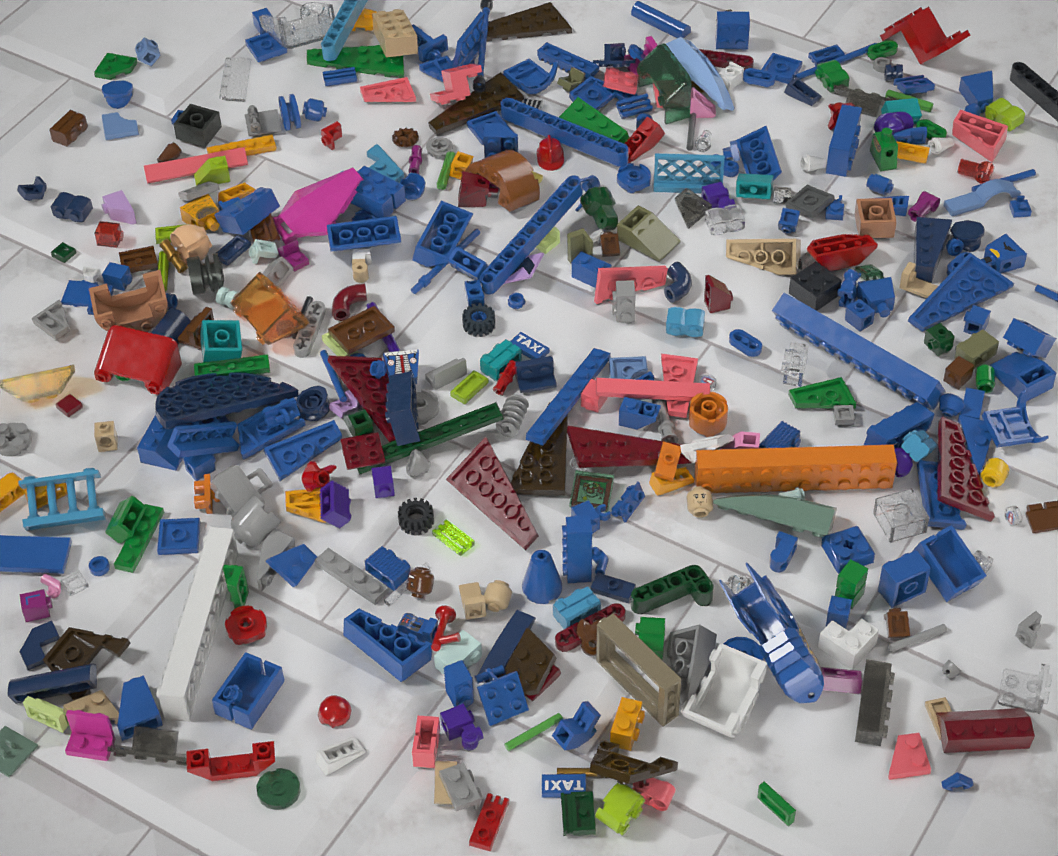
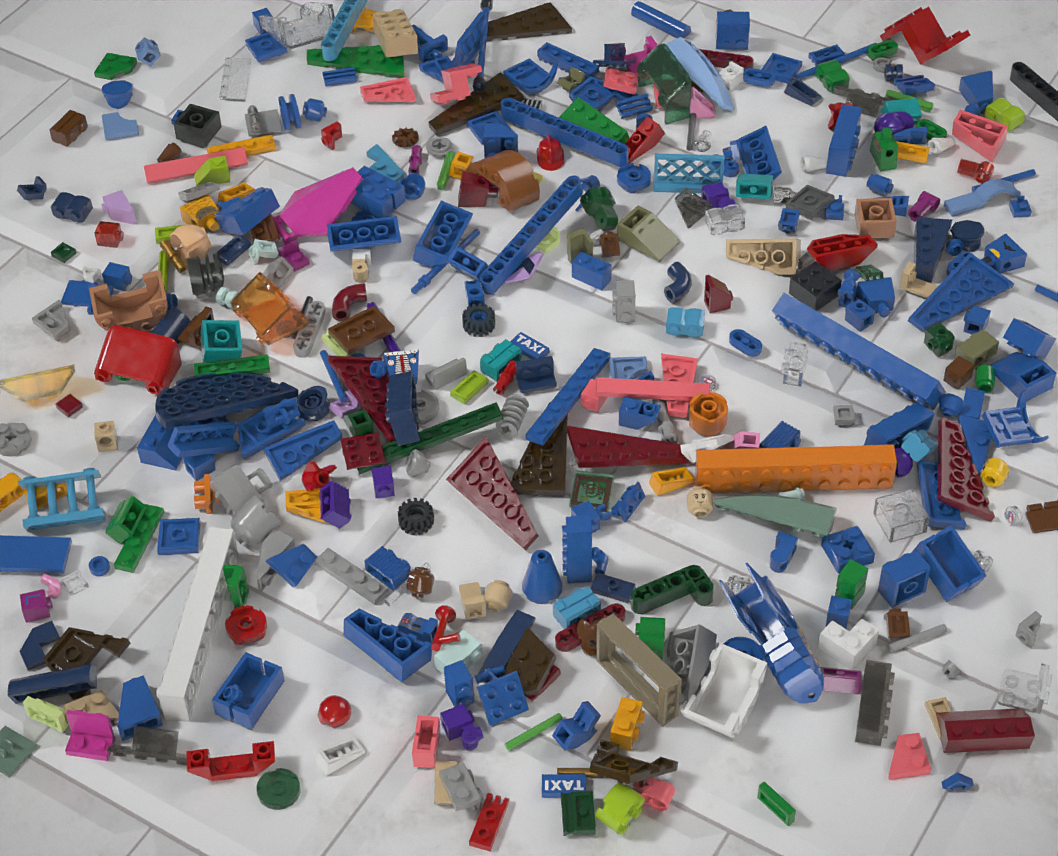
reddish brown plate [119,246,158,273] -> none
clear neon green tile [432,519,475,556] -> none
blue plate [508,293,526,309] -> none
coral wing [594,265,668,304] -> none
blue plate [628,44,651,68] -> none
orange plate [654,441,681,482] -> none
green wing [788,377,856,409] -> none

